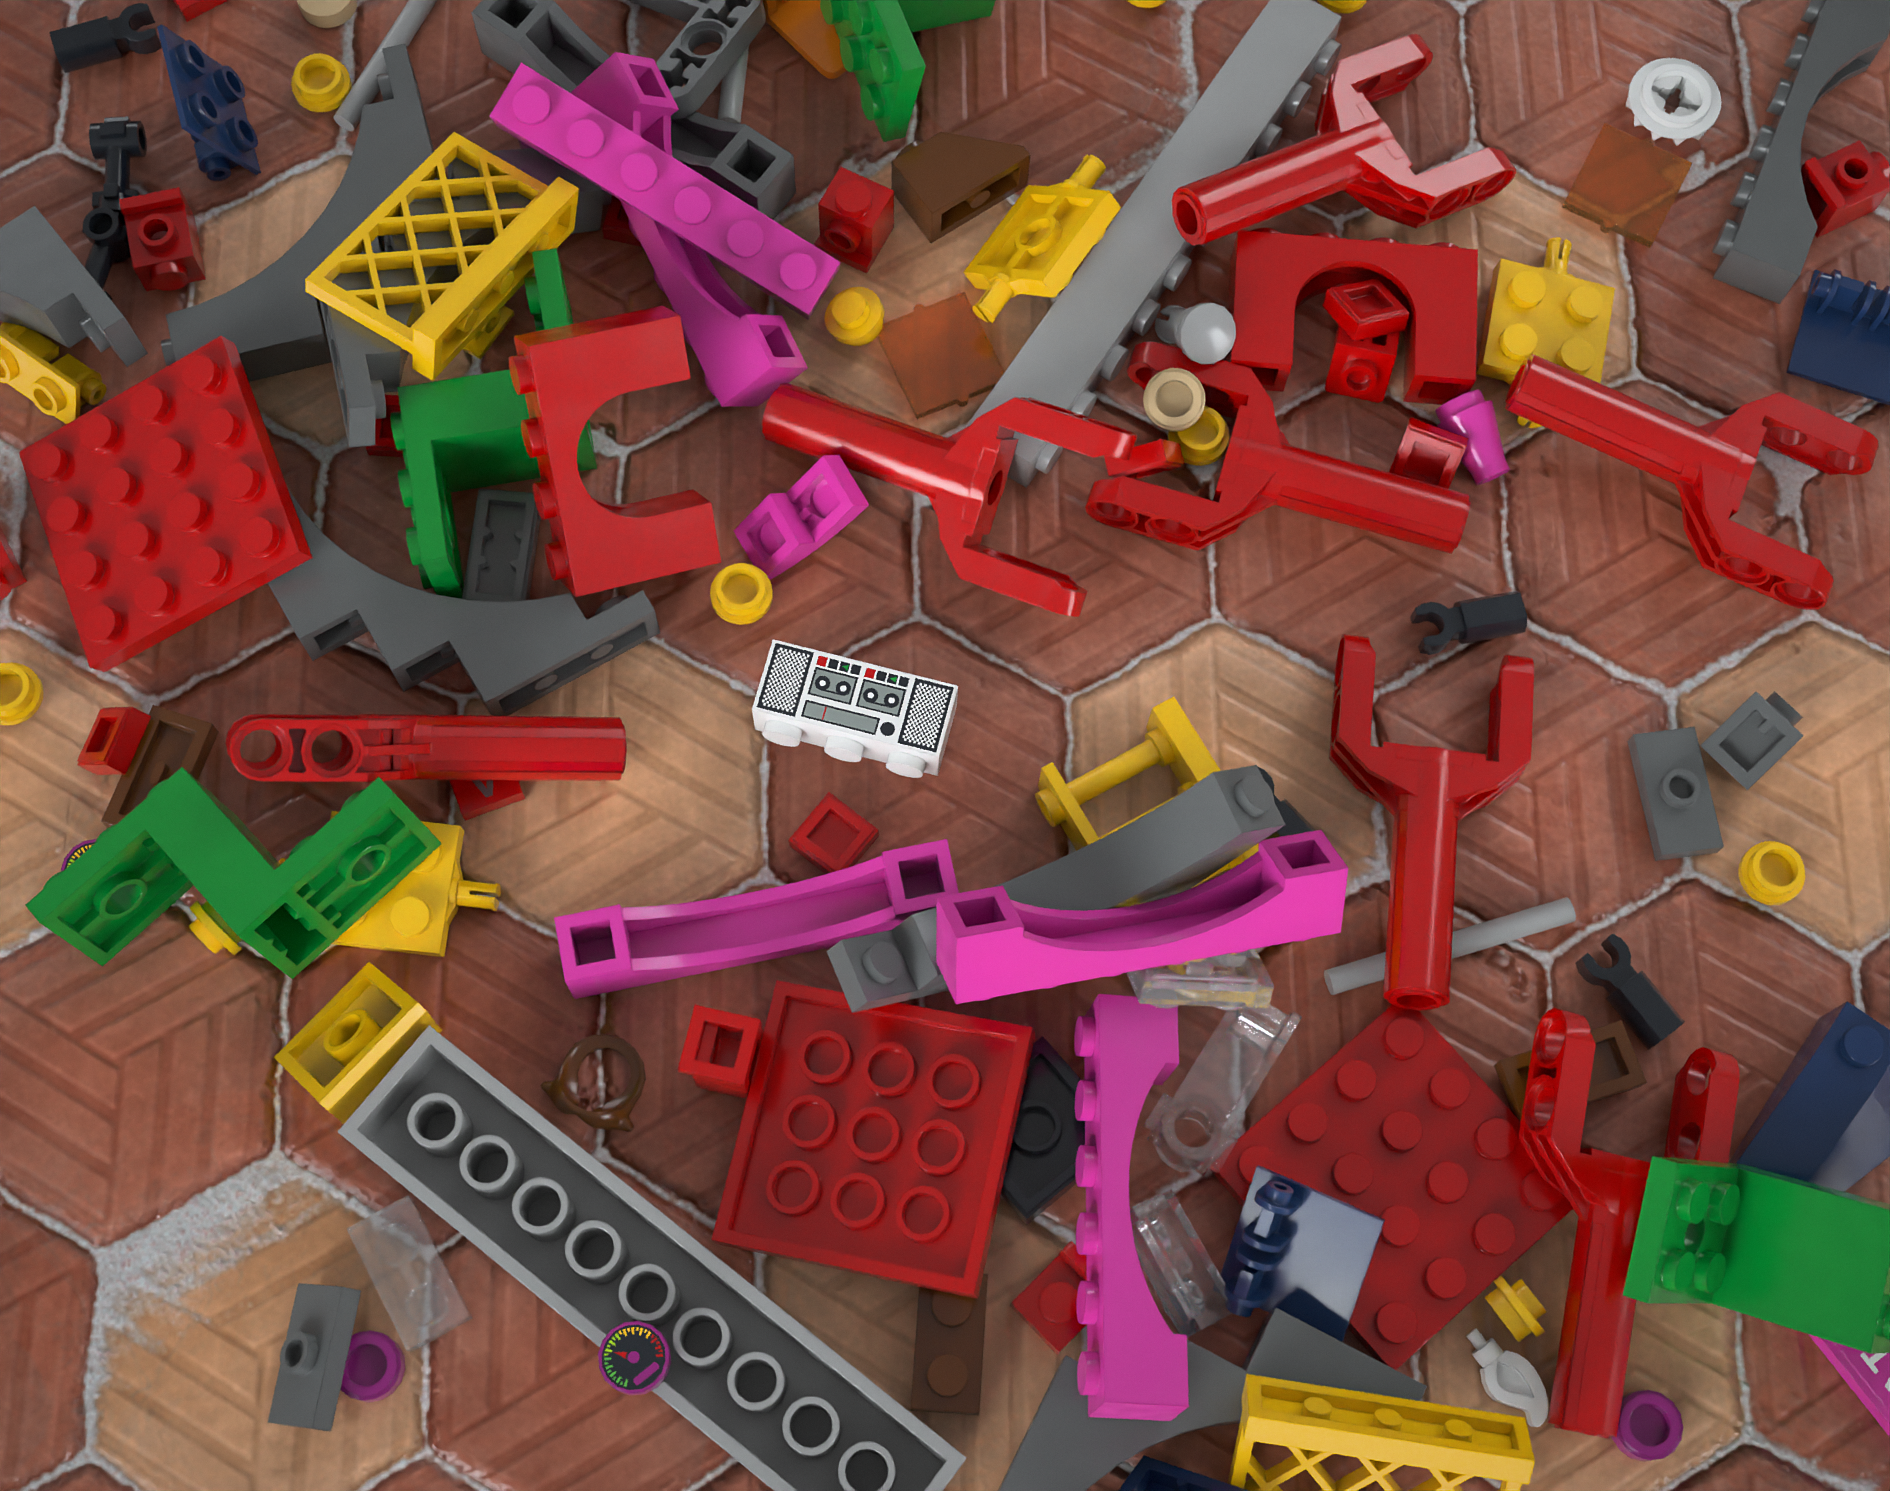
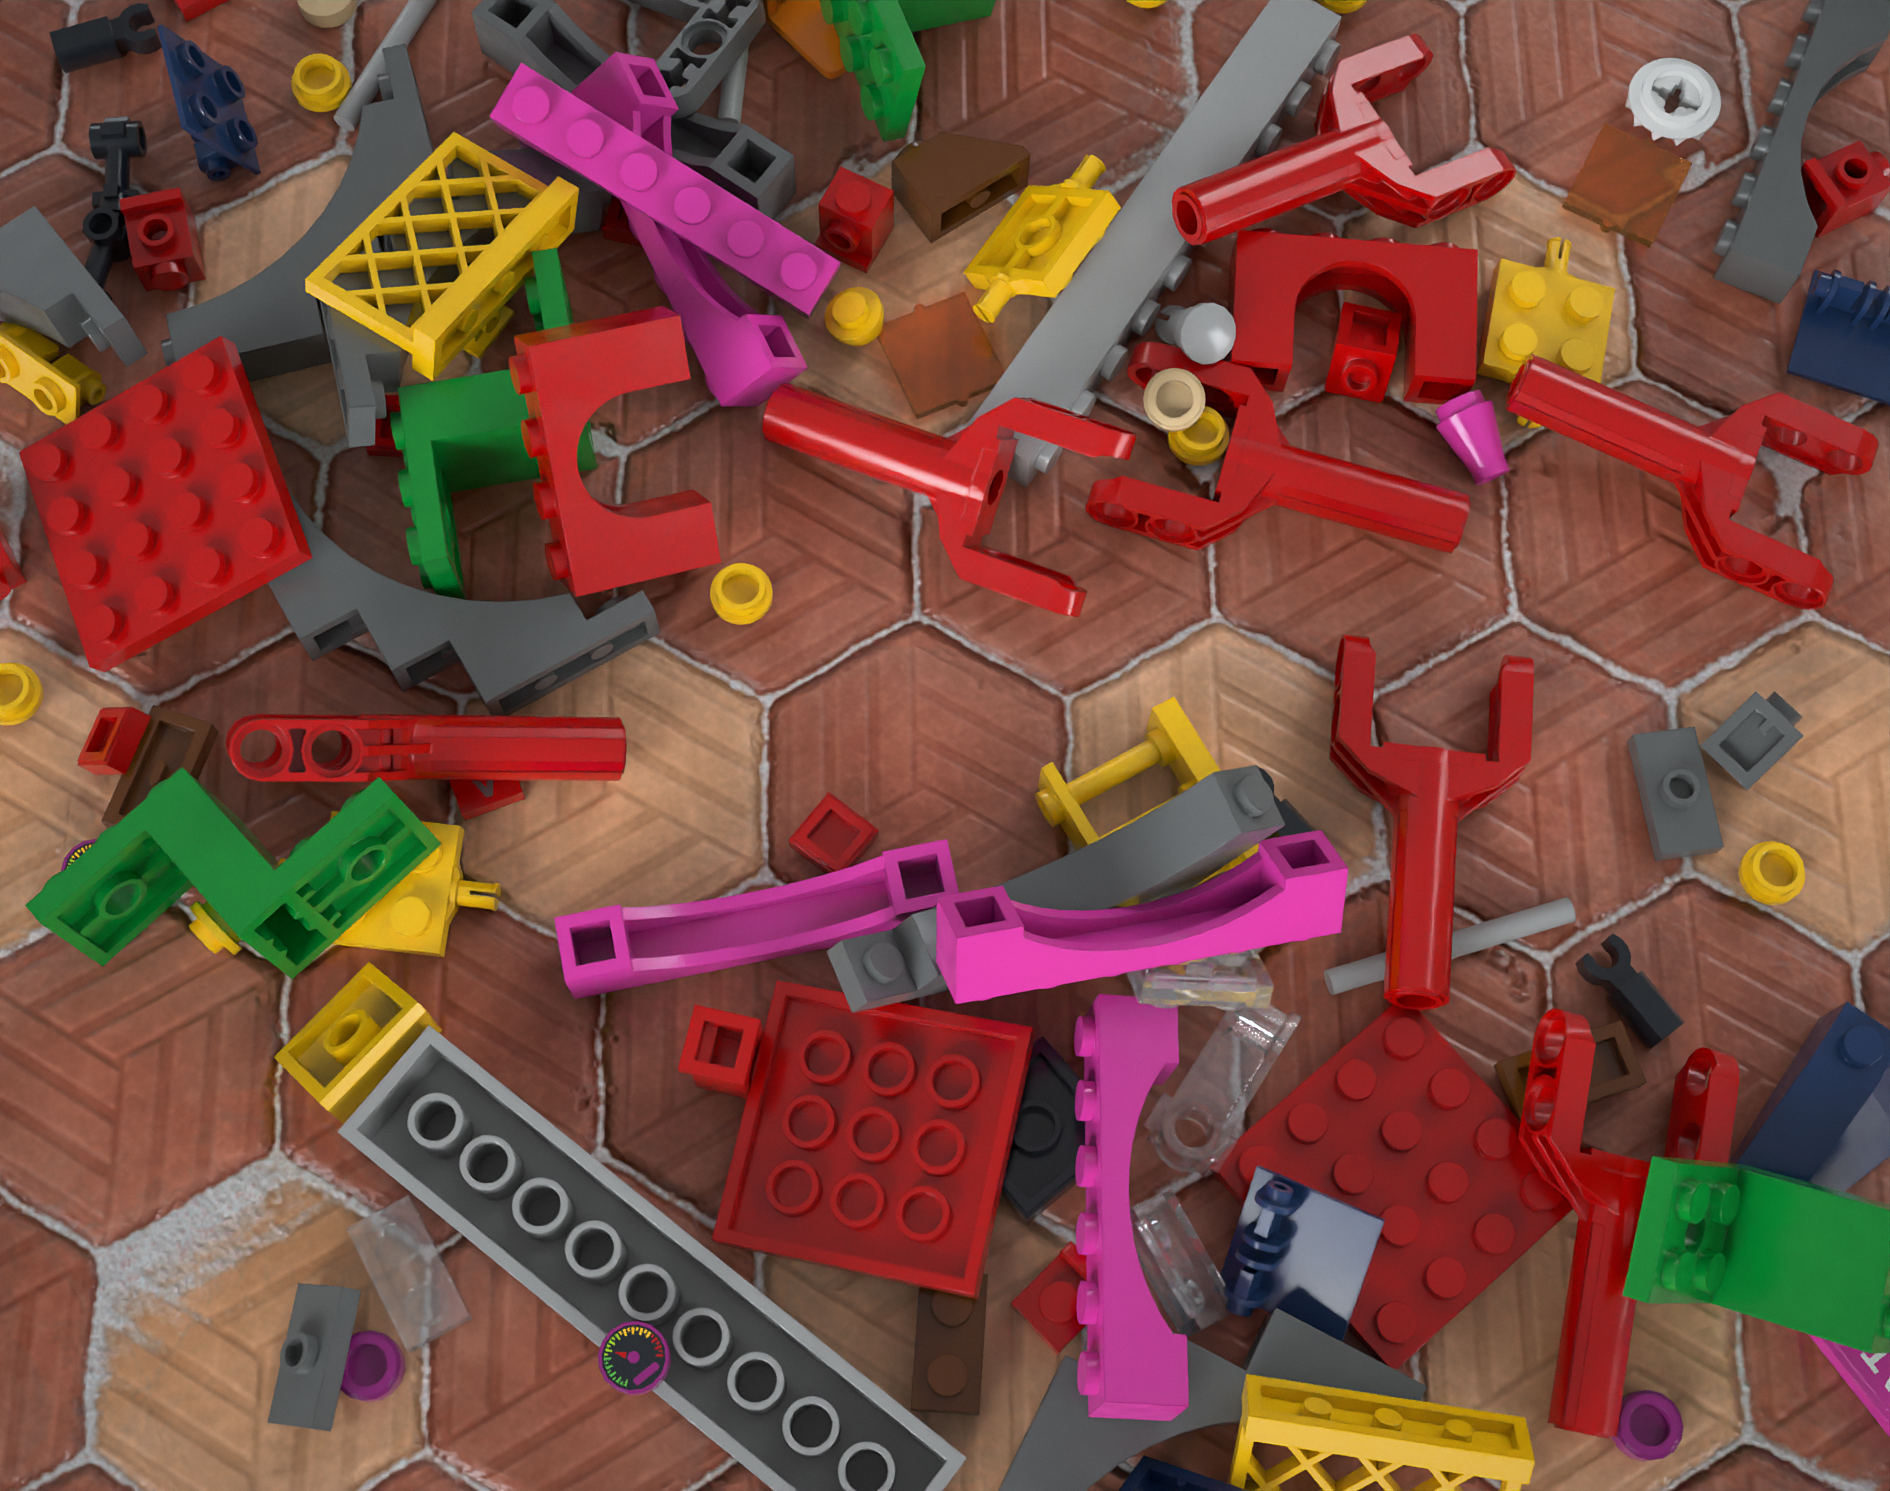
dark grey plate [462,488,541,602] -> none
reddish brown piece [540,1034,646,1132] -> none
dark pink slope [733,455,869,580] -> none
brick [752,639,958,778] -> none
red tile [1104,439,1185,480] -> none
red tile [1323,278,1410,342] -> none
red tile [1389,417,1469,489] -> none
black bar [1410,591,1527,655] -> none
white piece [1466,1328,1549,1427] -> none
yellow plate [1484,1275,1547,1342] -> none

